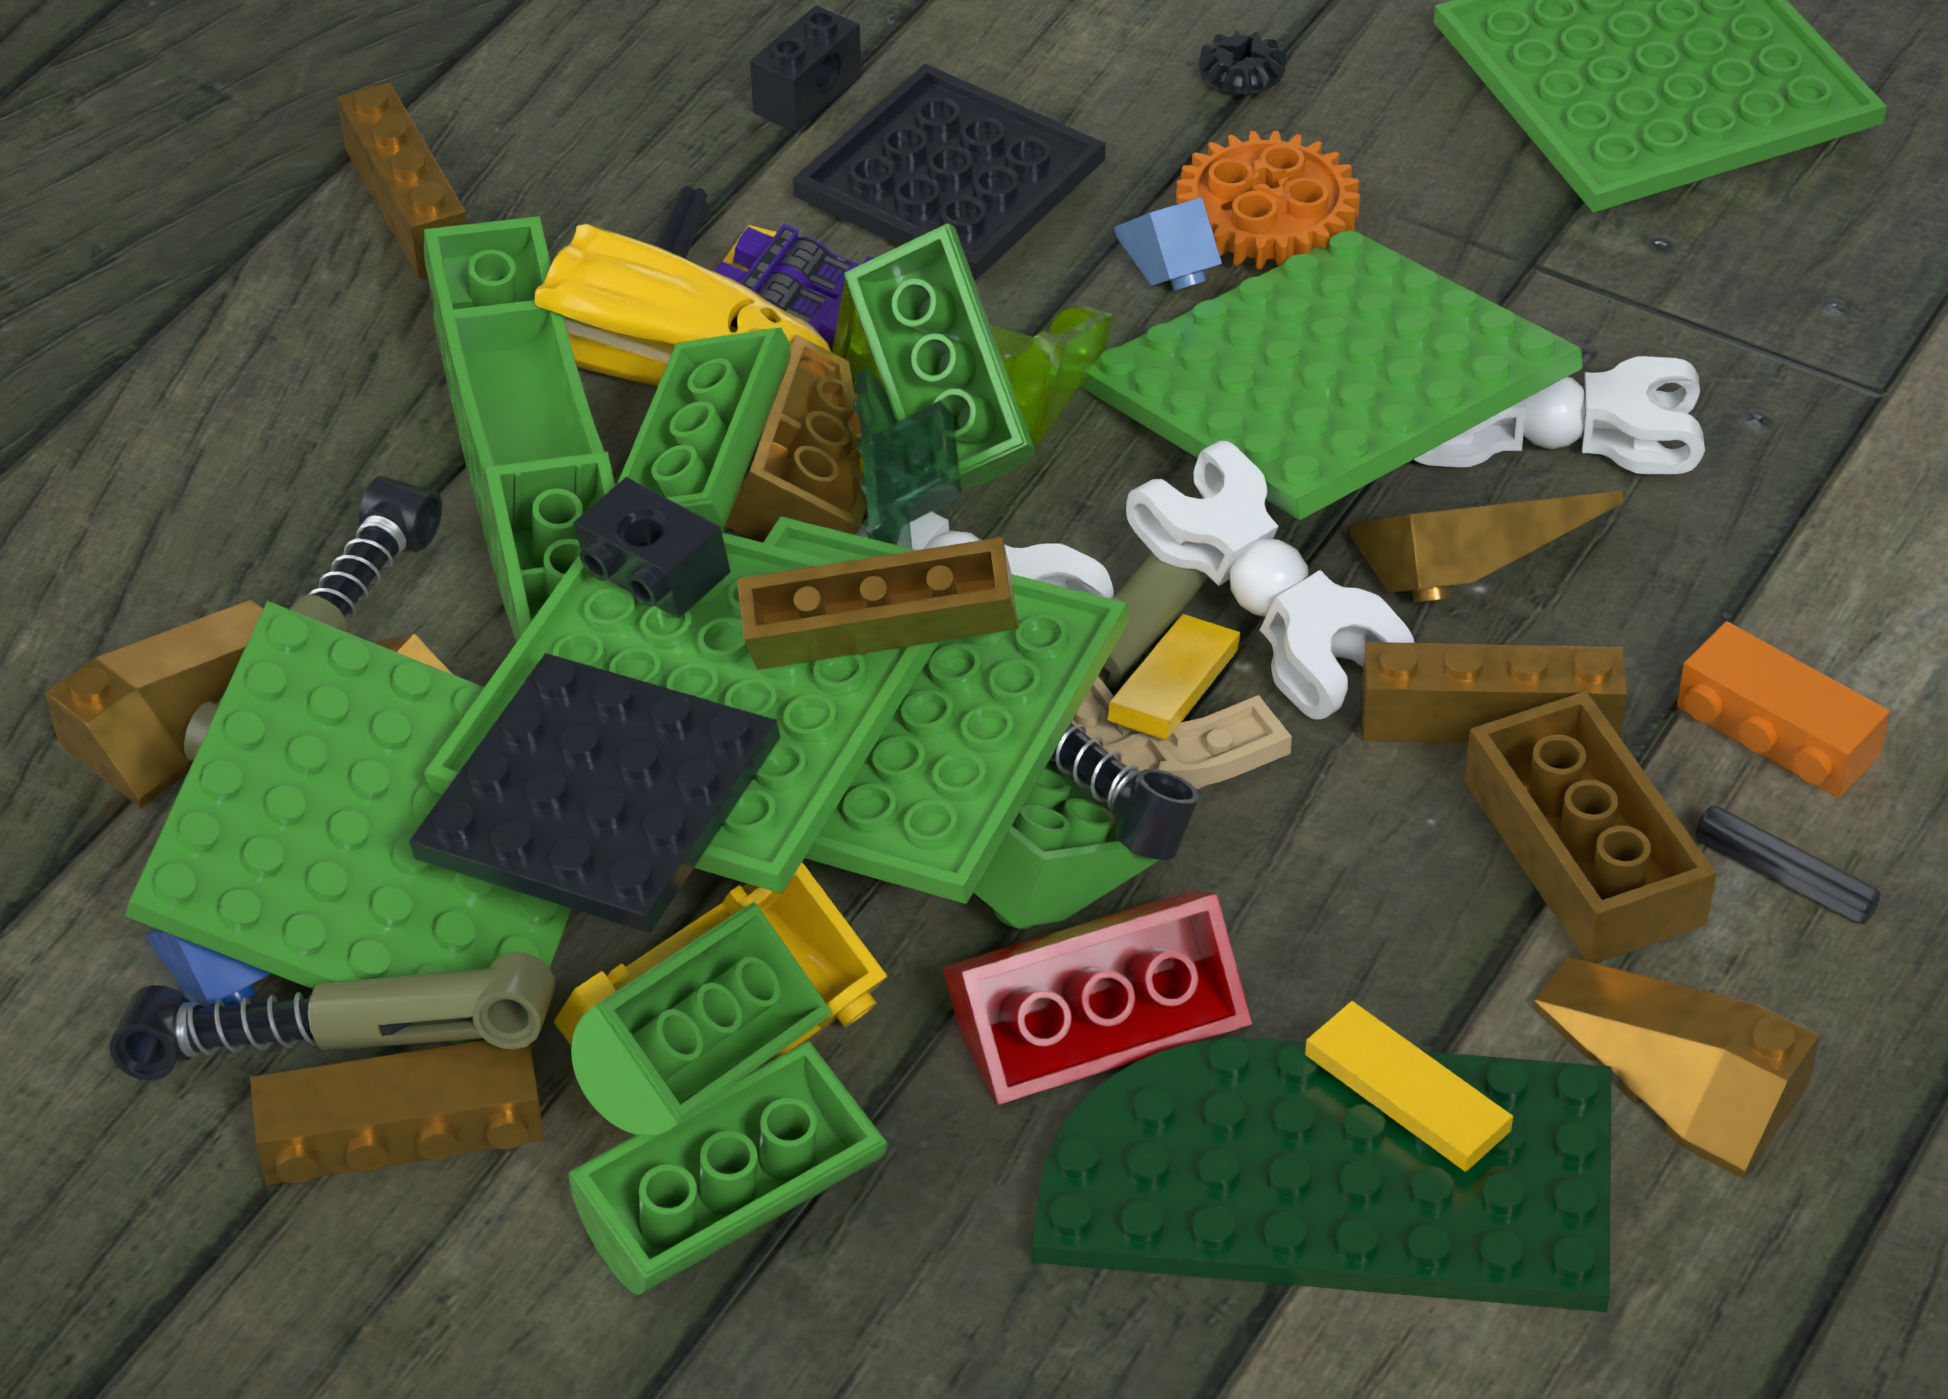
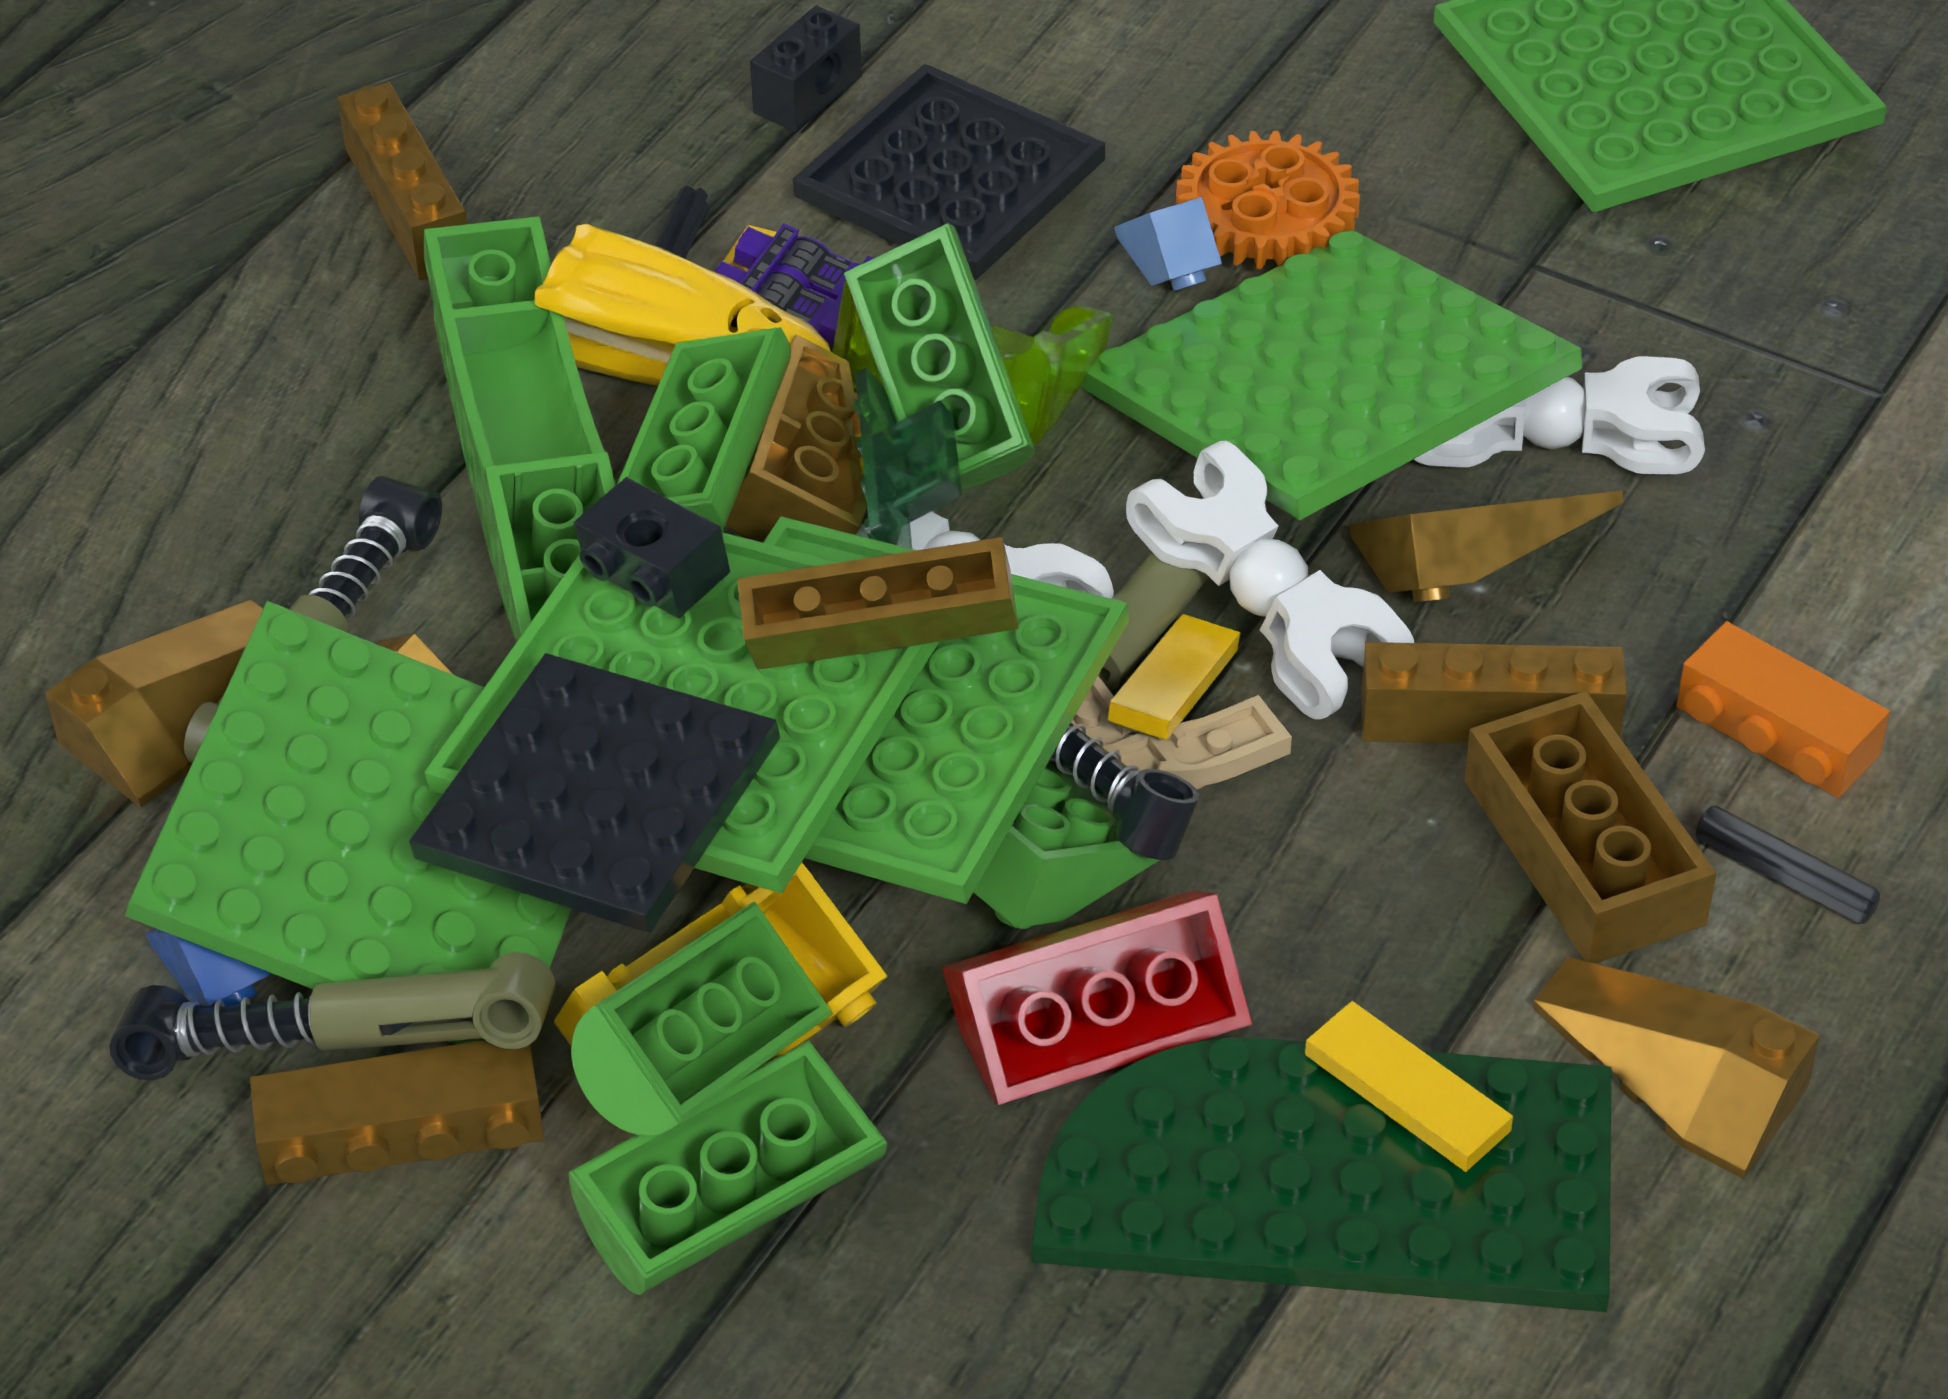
black gear [1198,30,1285,94] -> none

